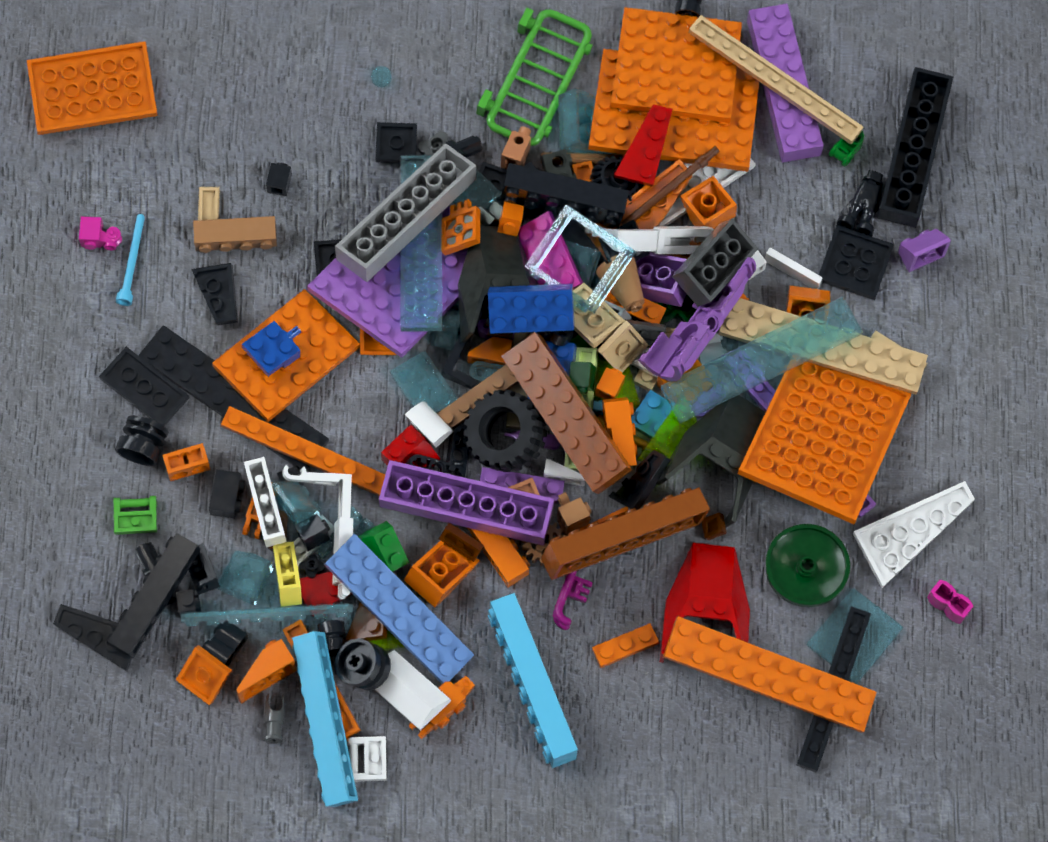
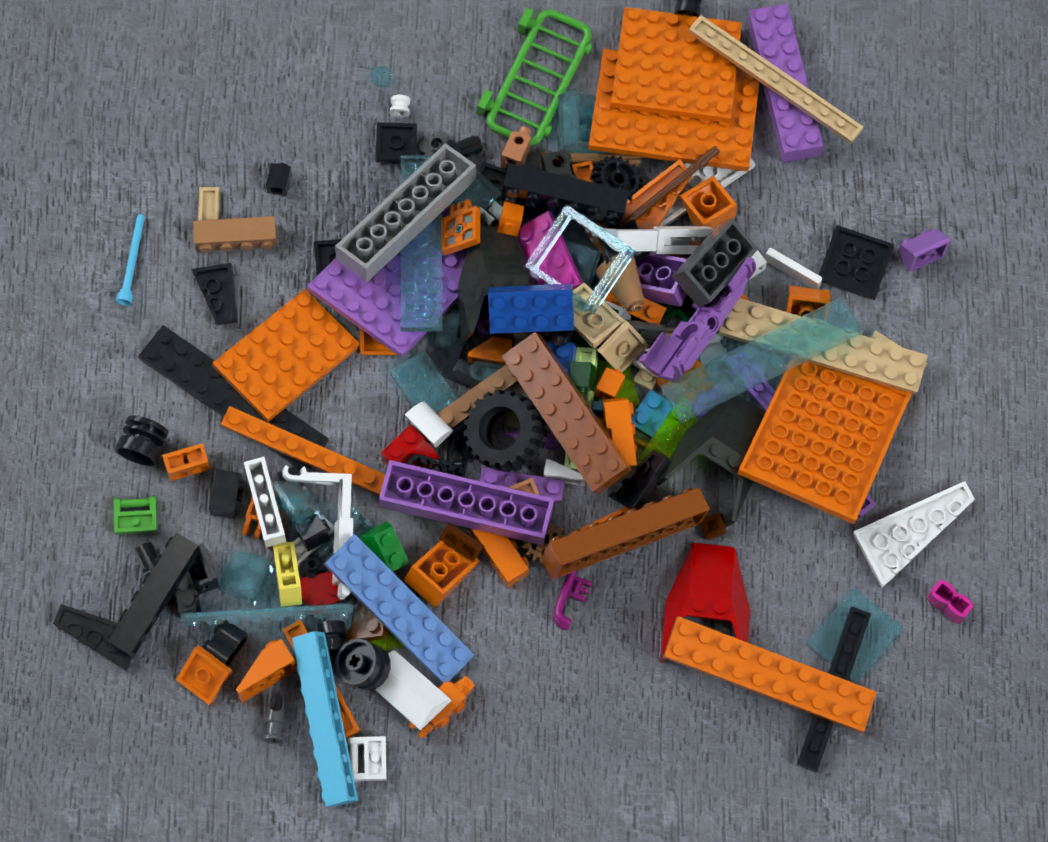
orange plate [27,41,158,135] -> none
dark pink brick [79,217,122,251] -> none
black plate [99,346,190,426] -> none
blue plate [242,321,301,377] -> none
medium azure brick [488,593,578,768] -> none
medium nougat brick [557,492,592,536] -> none
orange plate [592,623,659,668] -> none
red wing [614,104,673,187] -> none
dark green dish [765,524,850,607] -> none
green piece [828,131,864,167] -> none
black piece [836,170,883,237] -> none
black brick [877,67,954,228] -> none
none -> white wheel [390,95,410,118]

